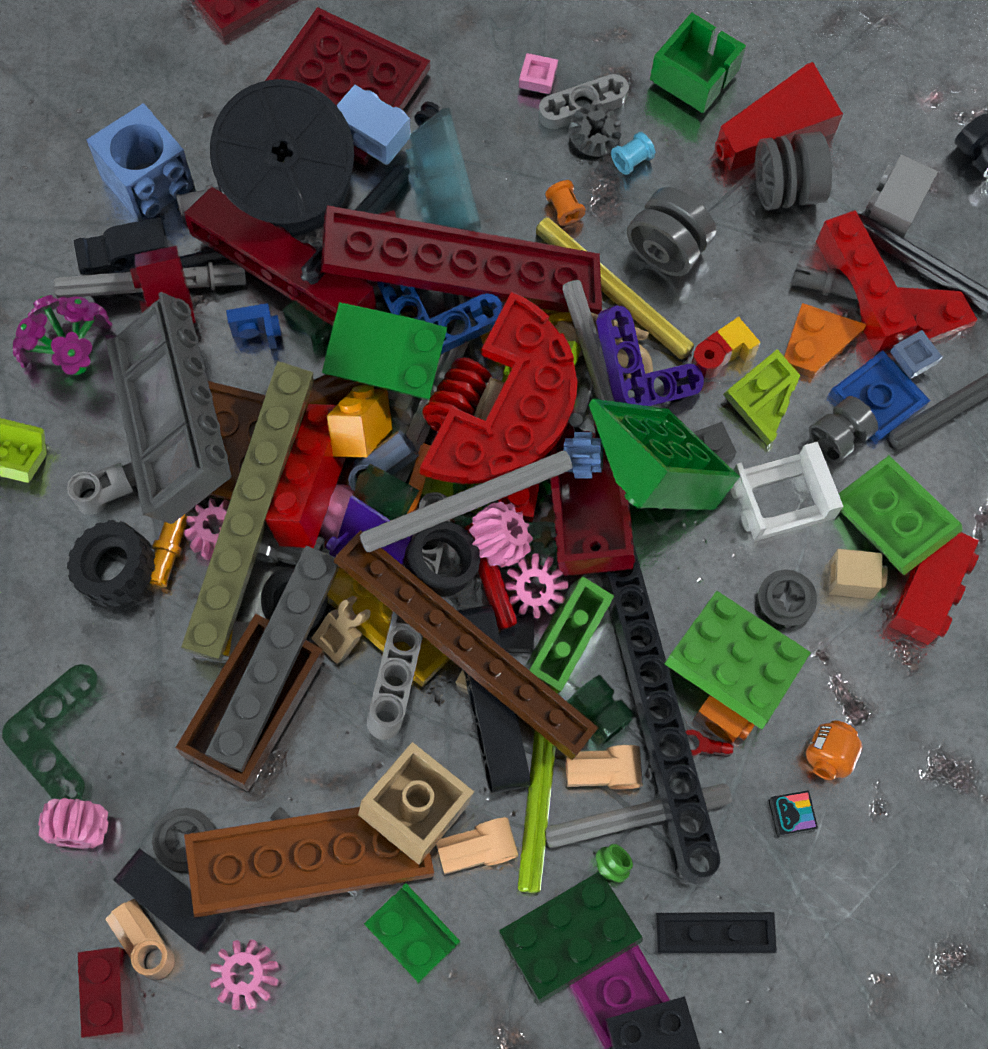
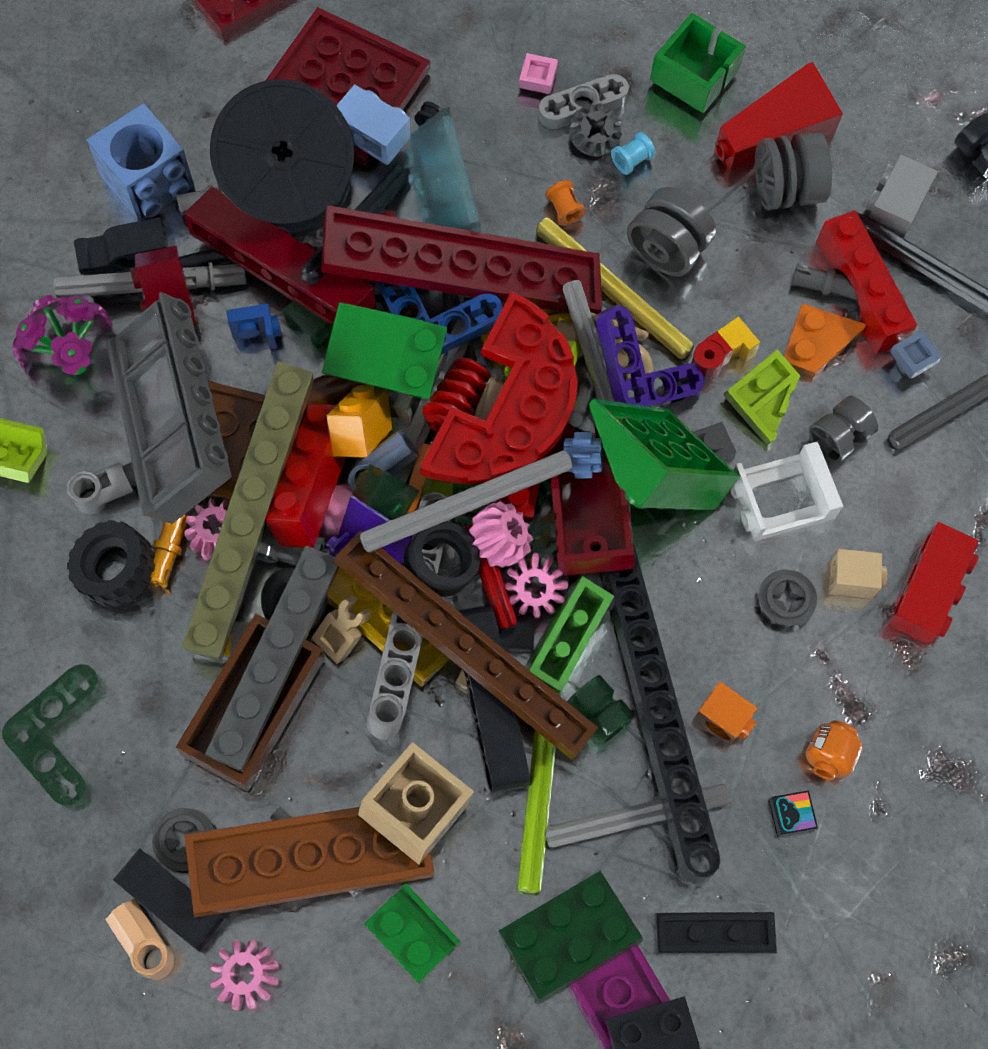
bright pink gear [38,798,109,849] -> none
dark red brick [77,947,133,1039] -> none
light nougat piece [436,817,519,875] -> none
light nougat piece [565,745,643,790] -> none
bright green plate [596,844,633,883] -> none
bright green plate [665,591,811,730] -> none
red piece [686,729,734,758] -> none
blue tile [829,350,931,445] -> none
bright green plate [838,455,963,575] -> none
red wing [897,287,978,342] -> none

